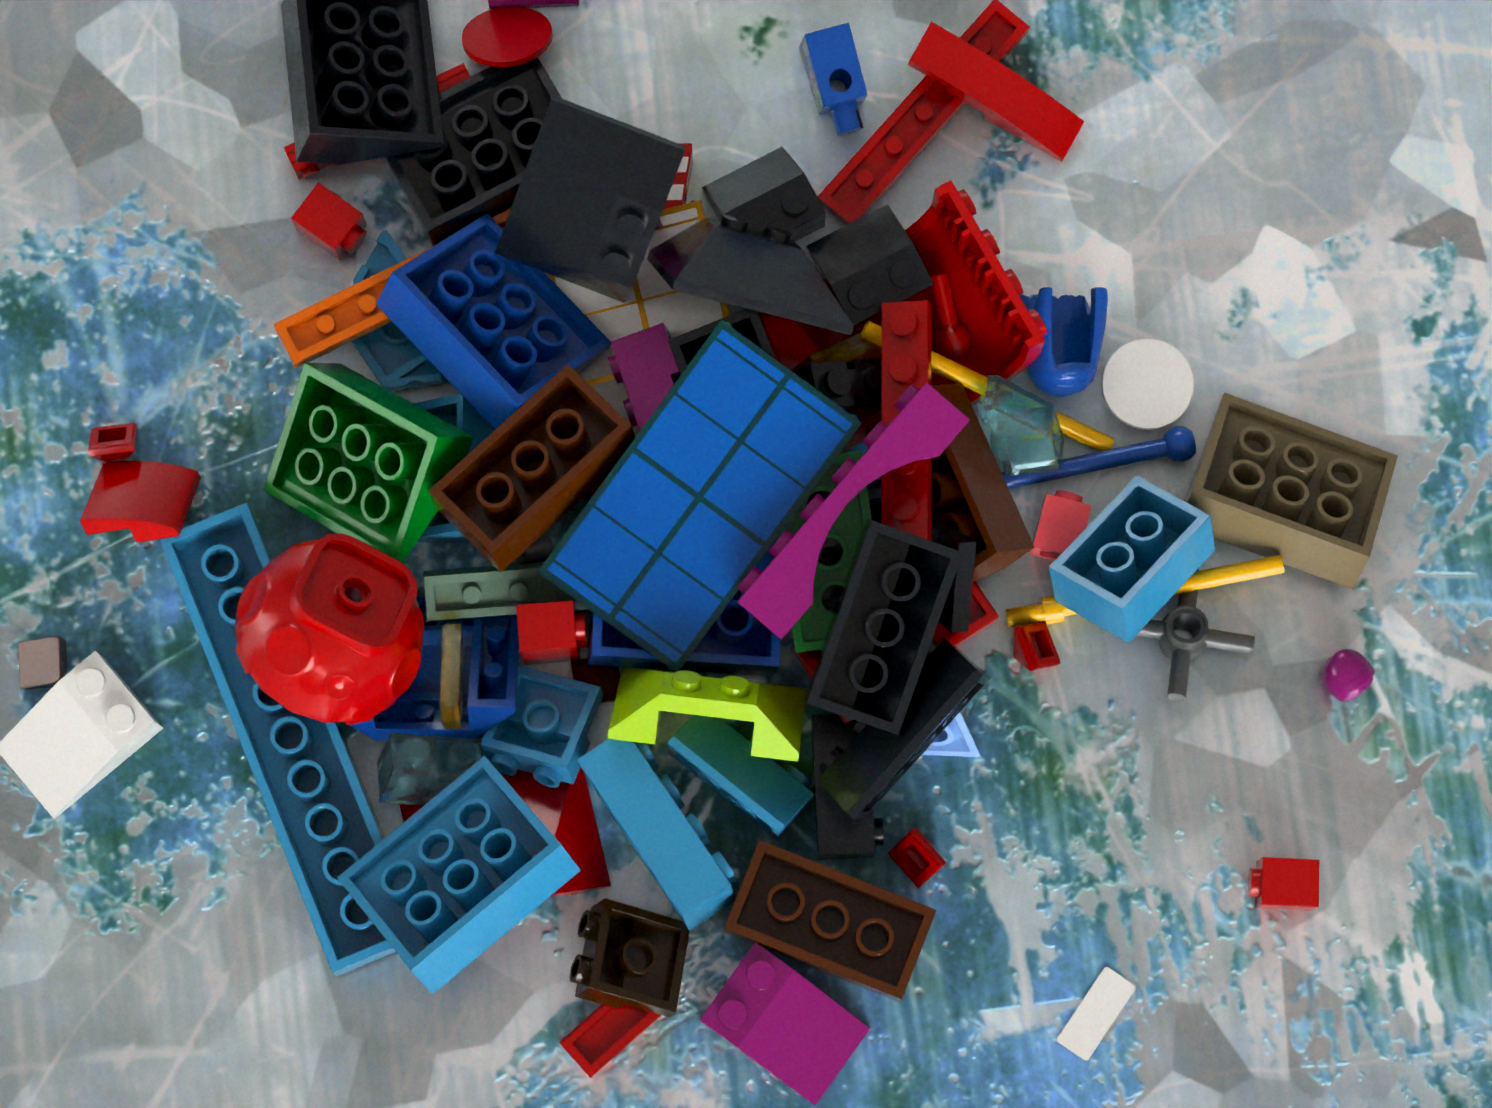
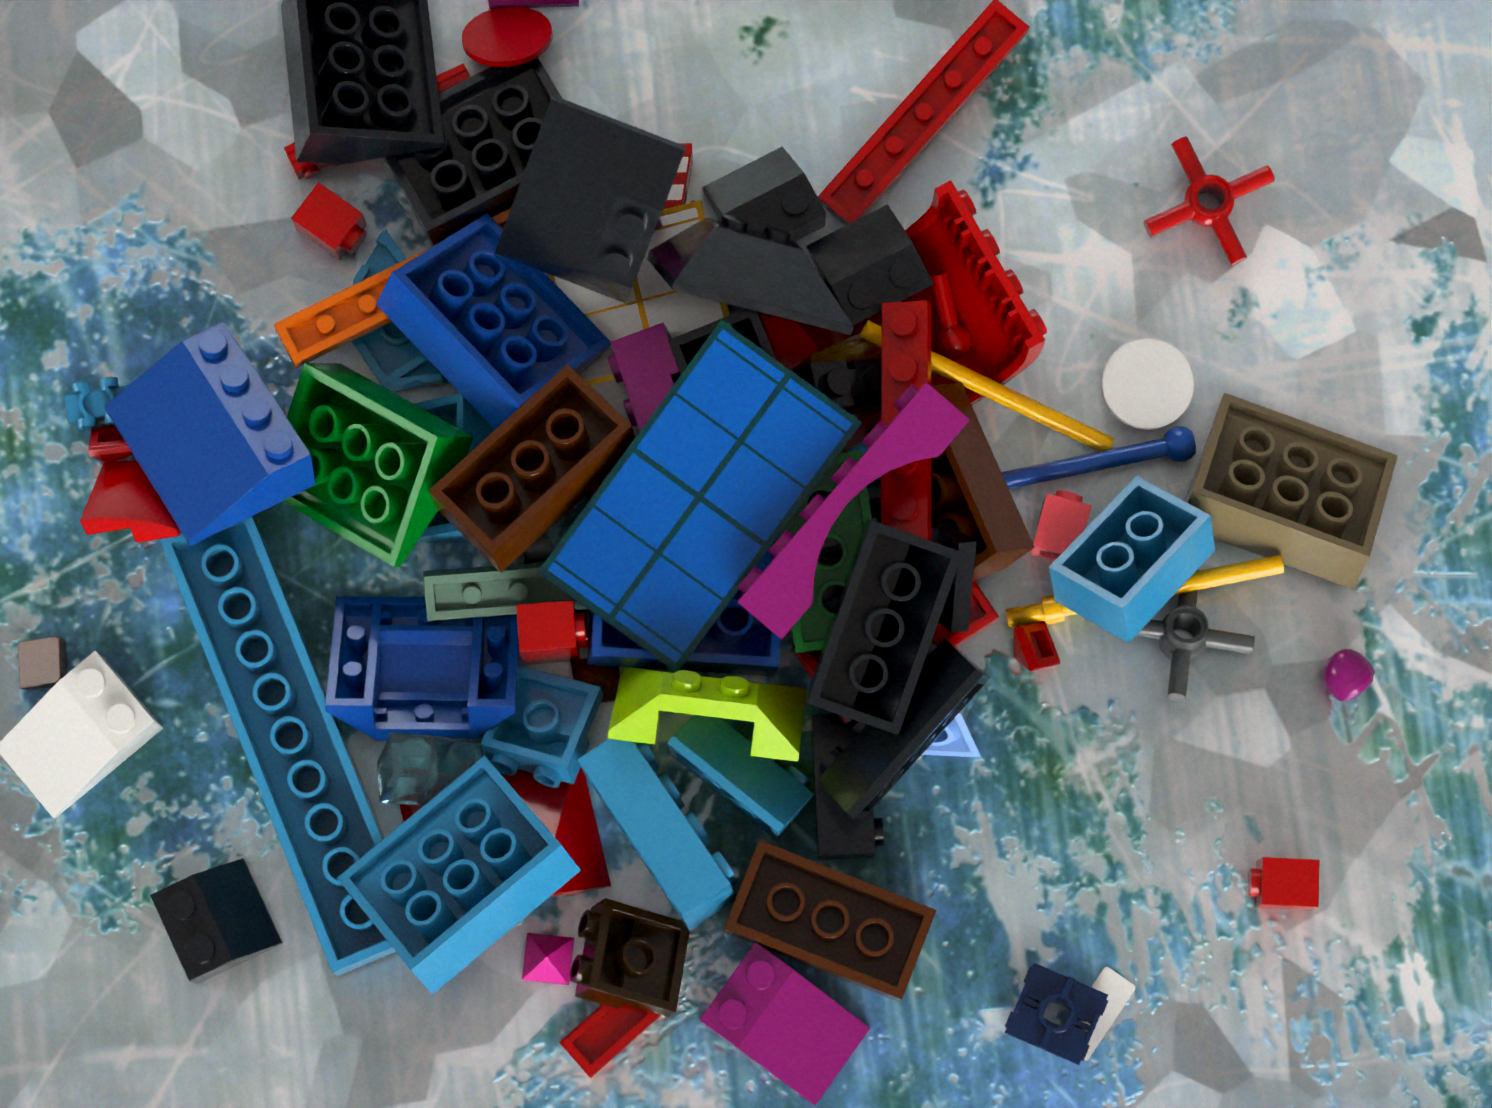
red rock [235,533,424,726] -> none
clear yellow tile [439,624,464,729] -> none
blue torso [799,22,867,136] -> none
red slope [888,827,946,888] -> none
red slope [908,21,1084,162] -> none
clear light blue slope [979,375,1065,476] -> none
blue hair [1019,287,1108,397] -> none
none -> dark azure piece [64,377,128,430]
none -> blue slope [105,321,315,546]
none -> black slope [150,858,283,984]
none -> dark pink slope [522,933,574,985]
none -> dark blue piece [1005,963,1108,1065]
none -> red bar [1143,136,1275,266]

